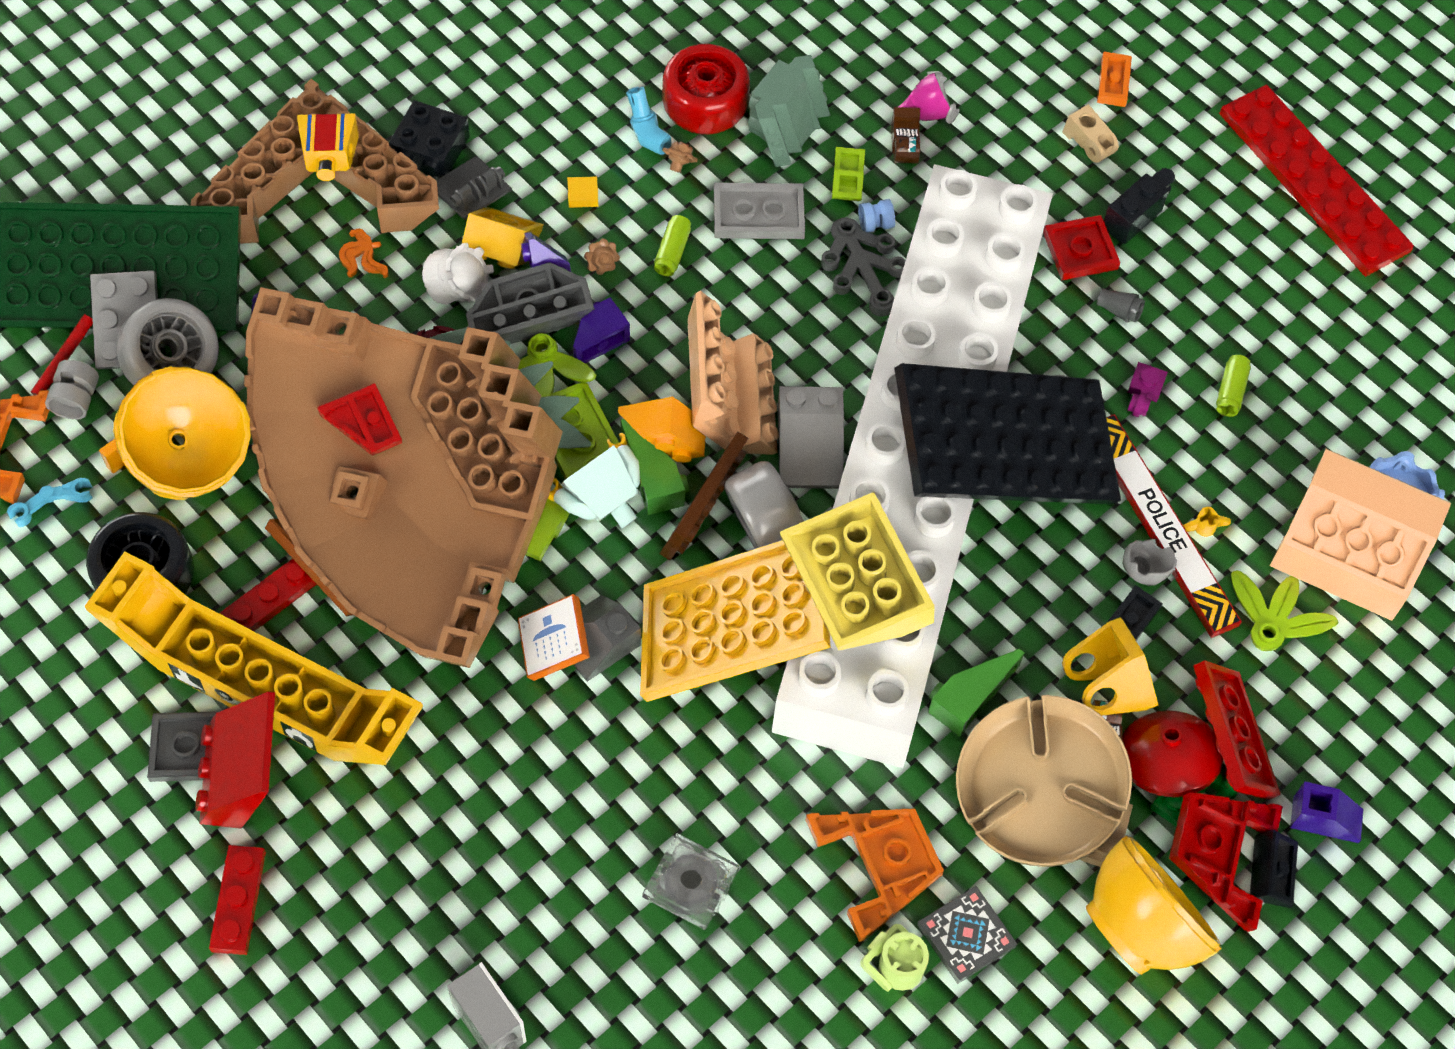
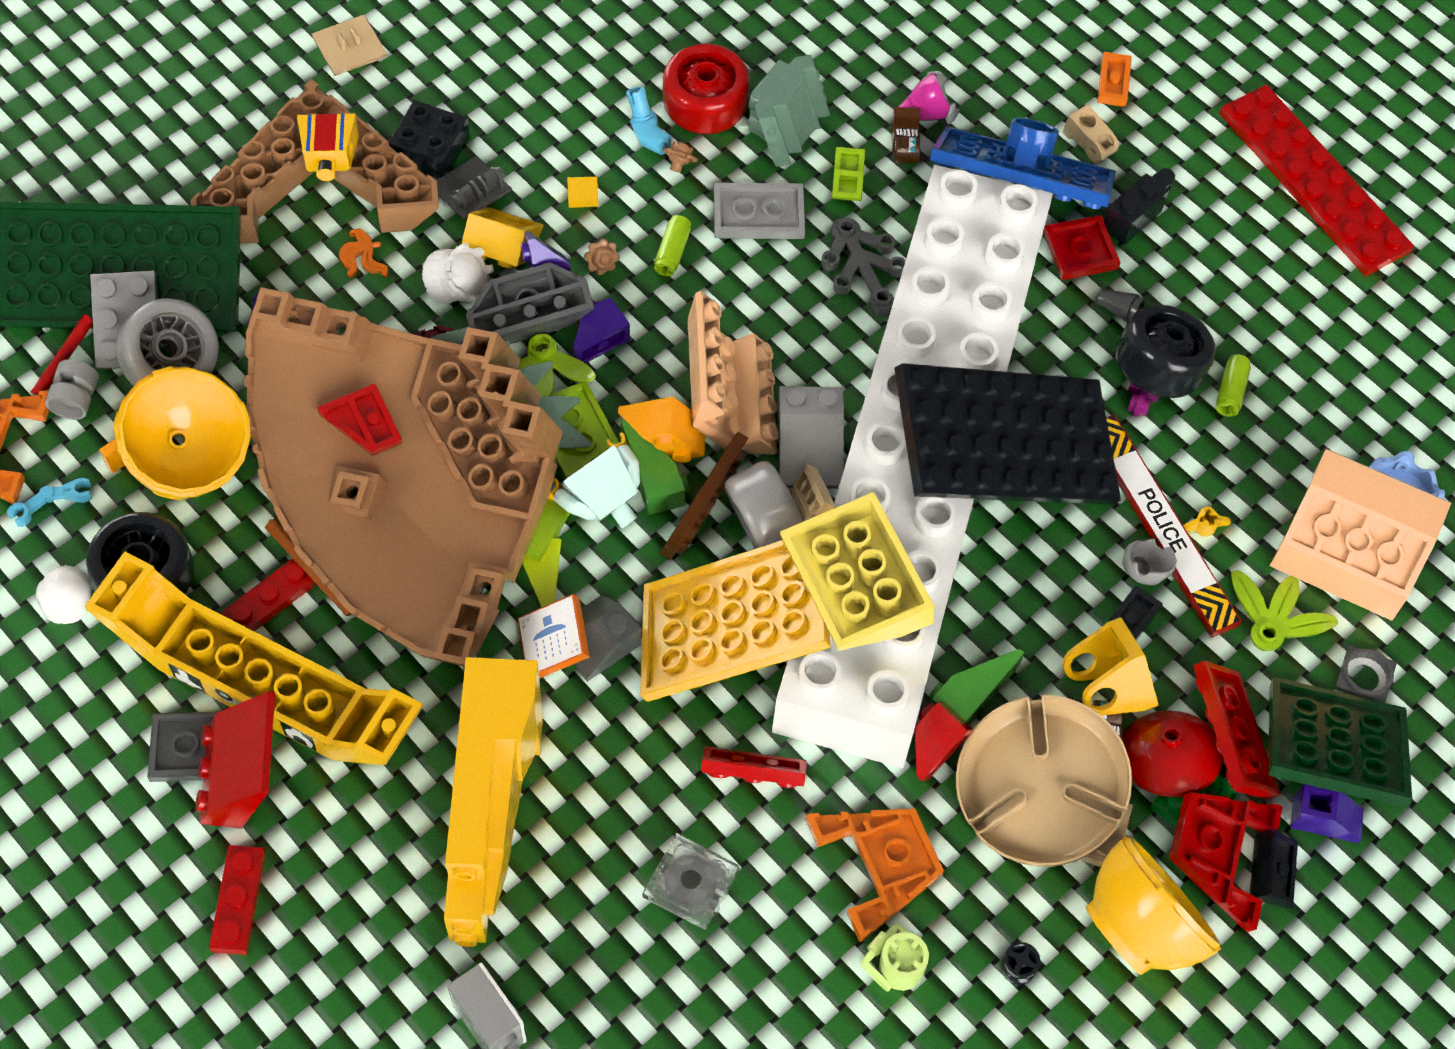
light blue wheel [858,199,895,232] -> none
dark grey tile [917,886,1017,984] -> none
none -> white hair [36,565,92,624]
none -> tan piece [312,15,388,76]
none -> yellow panel [444,657,543,947]
none -> neon yellow sticker [523,538,561,607]
none -> red plate [701,746,807,788]
none -> tan plate [791,463,836,521]
none -> red slope [915,702,974,781]
none -> blue plate [929,118,1116,209]
none -> black wheel [1000,942,1041,985]
none -> black wheel [1115,305,1216,398]
none -> dark green plate [1268,677,1412,809]
none -> dark grey piece [1335,644,1397,703]

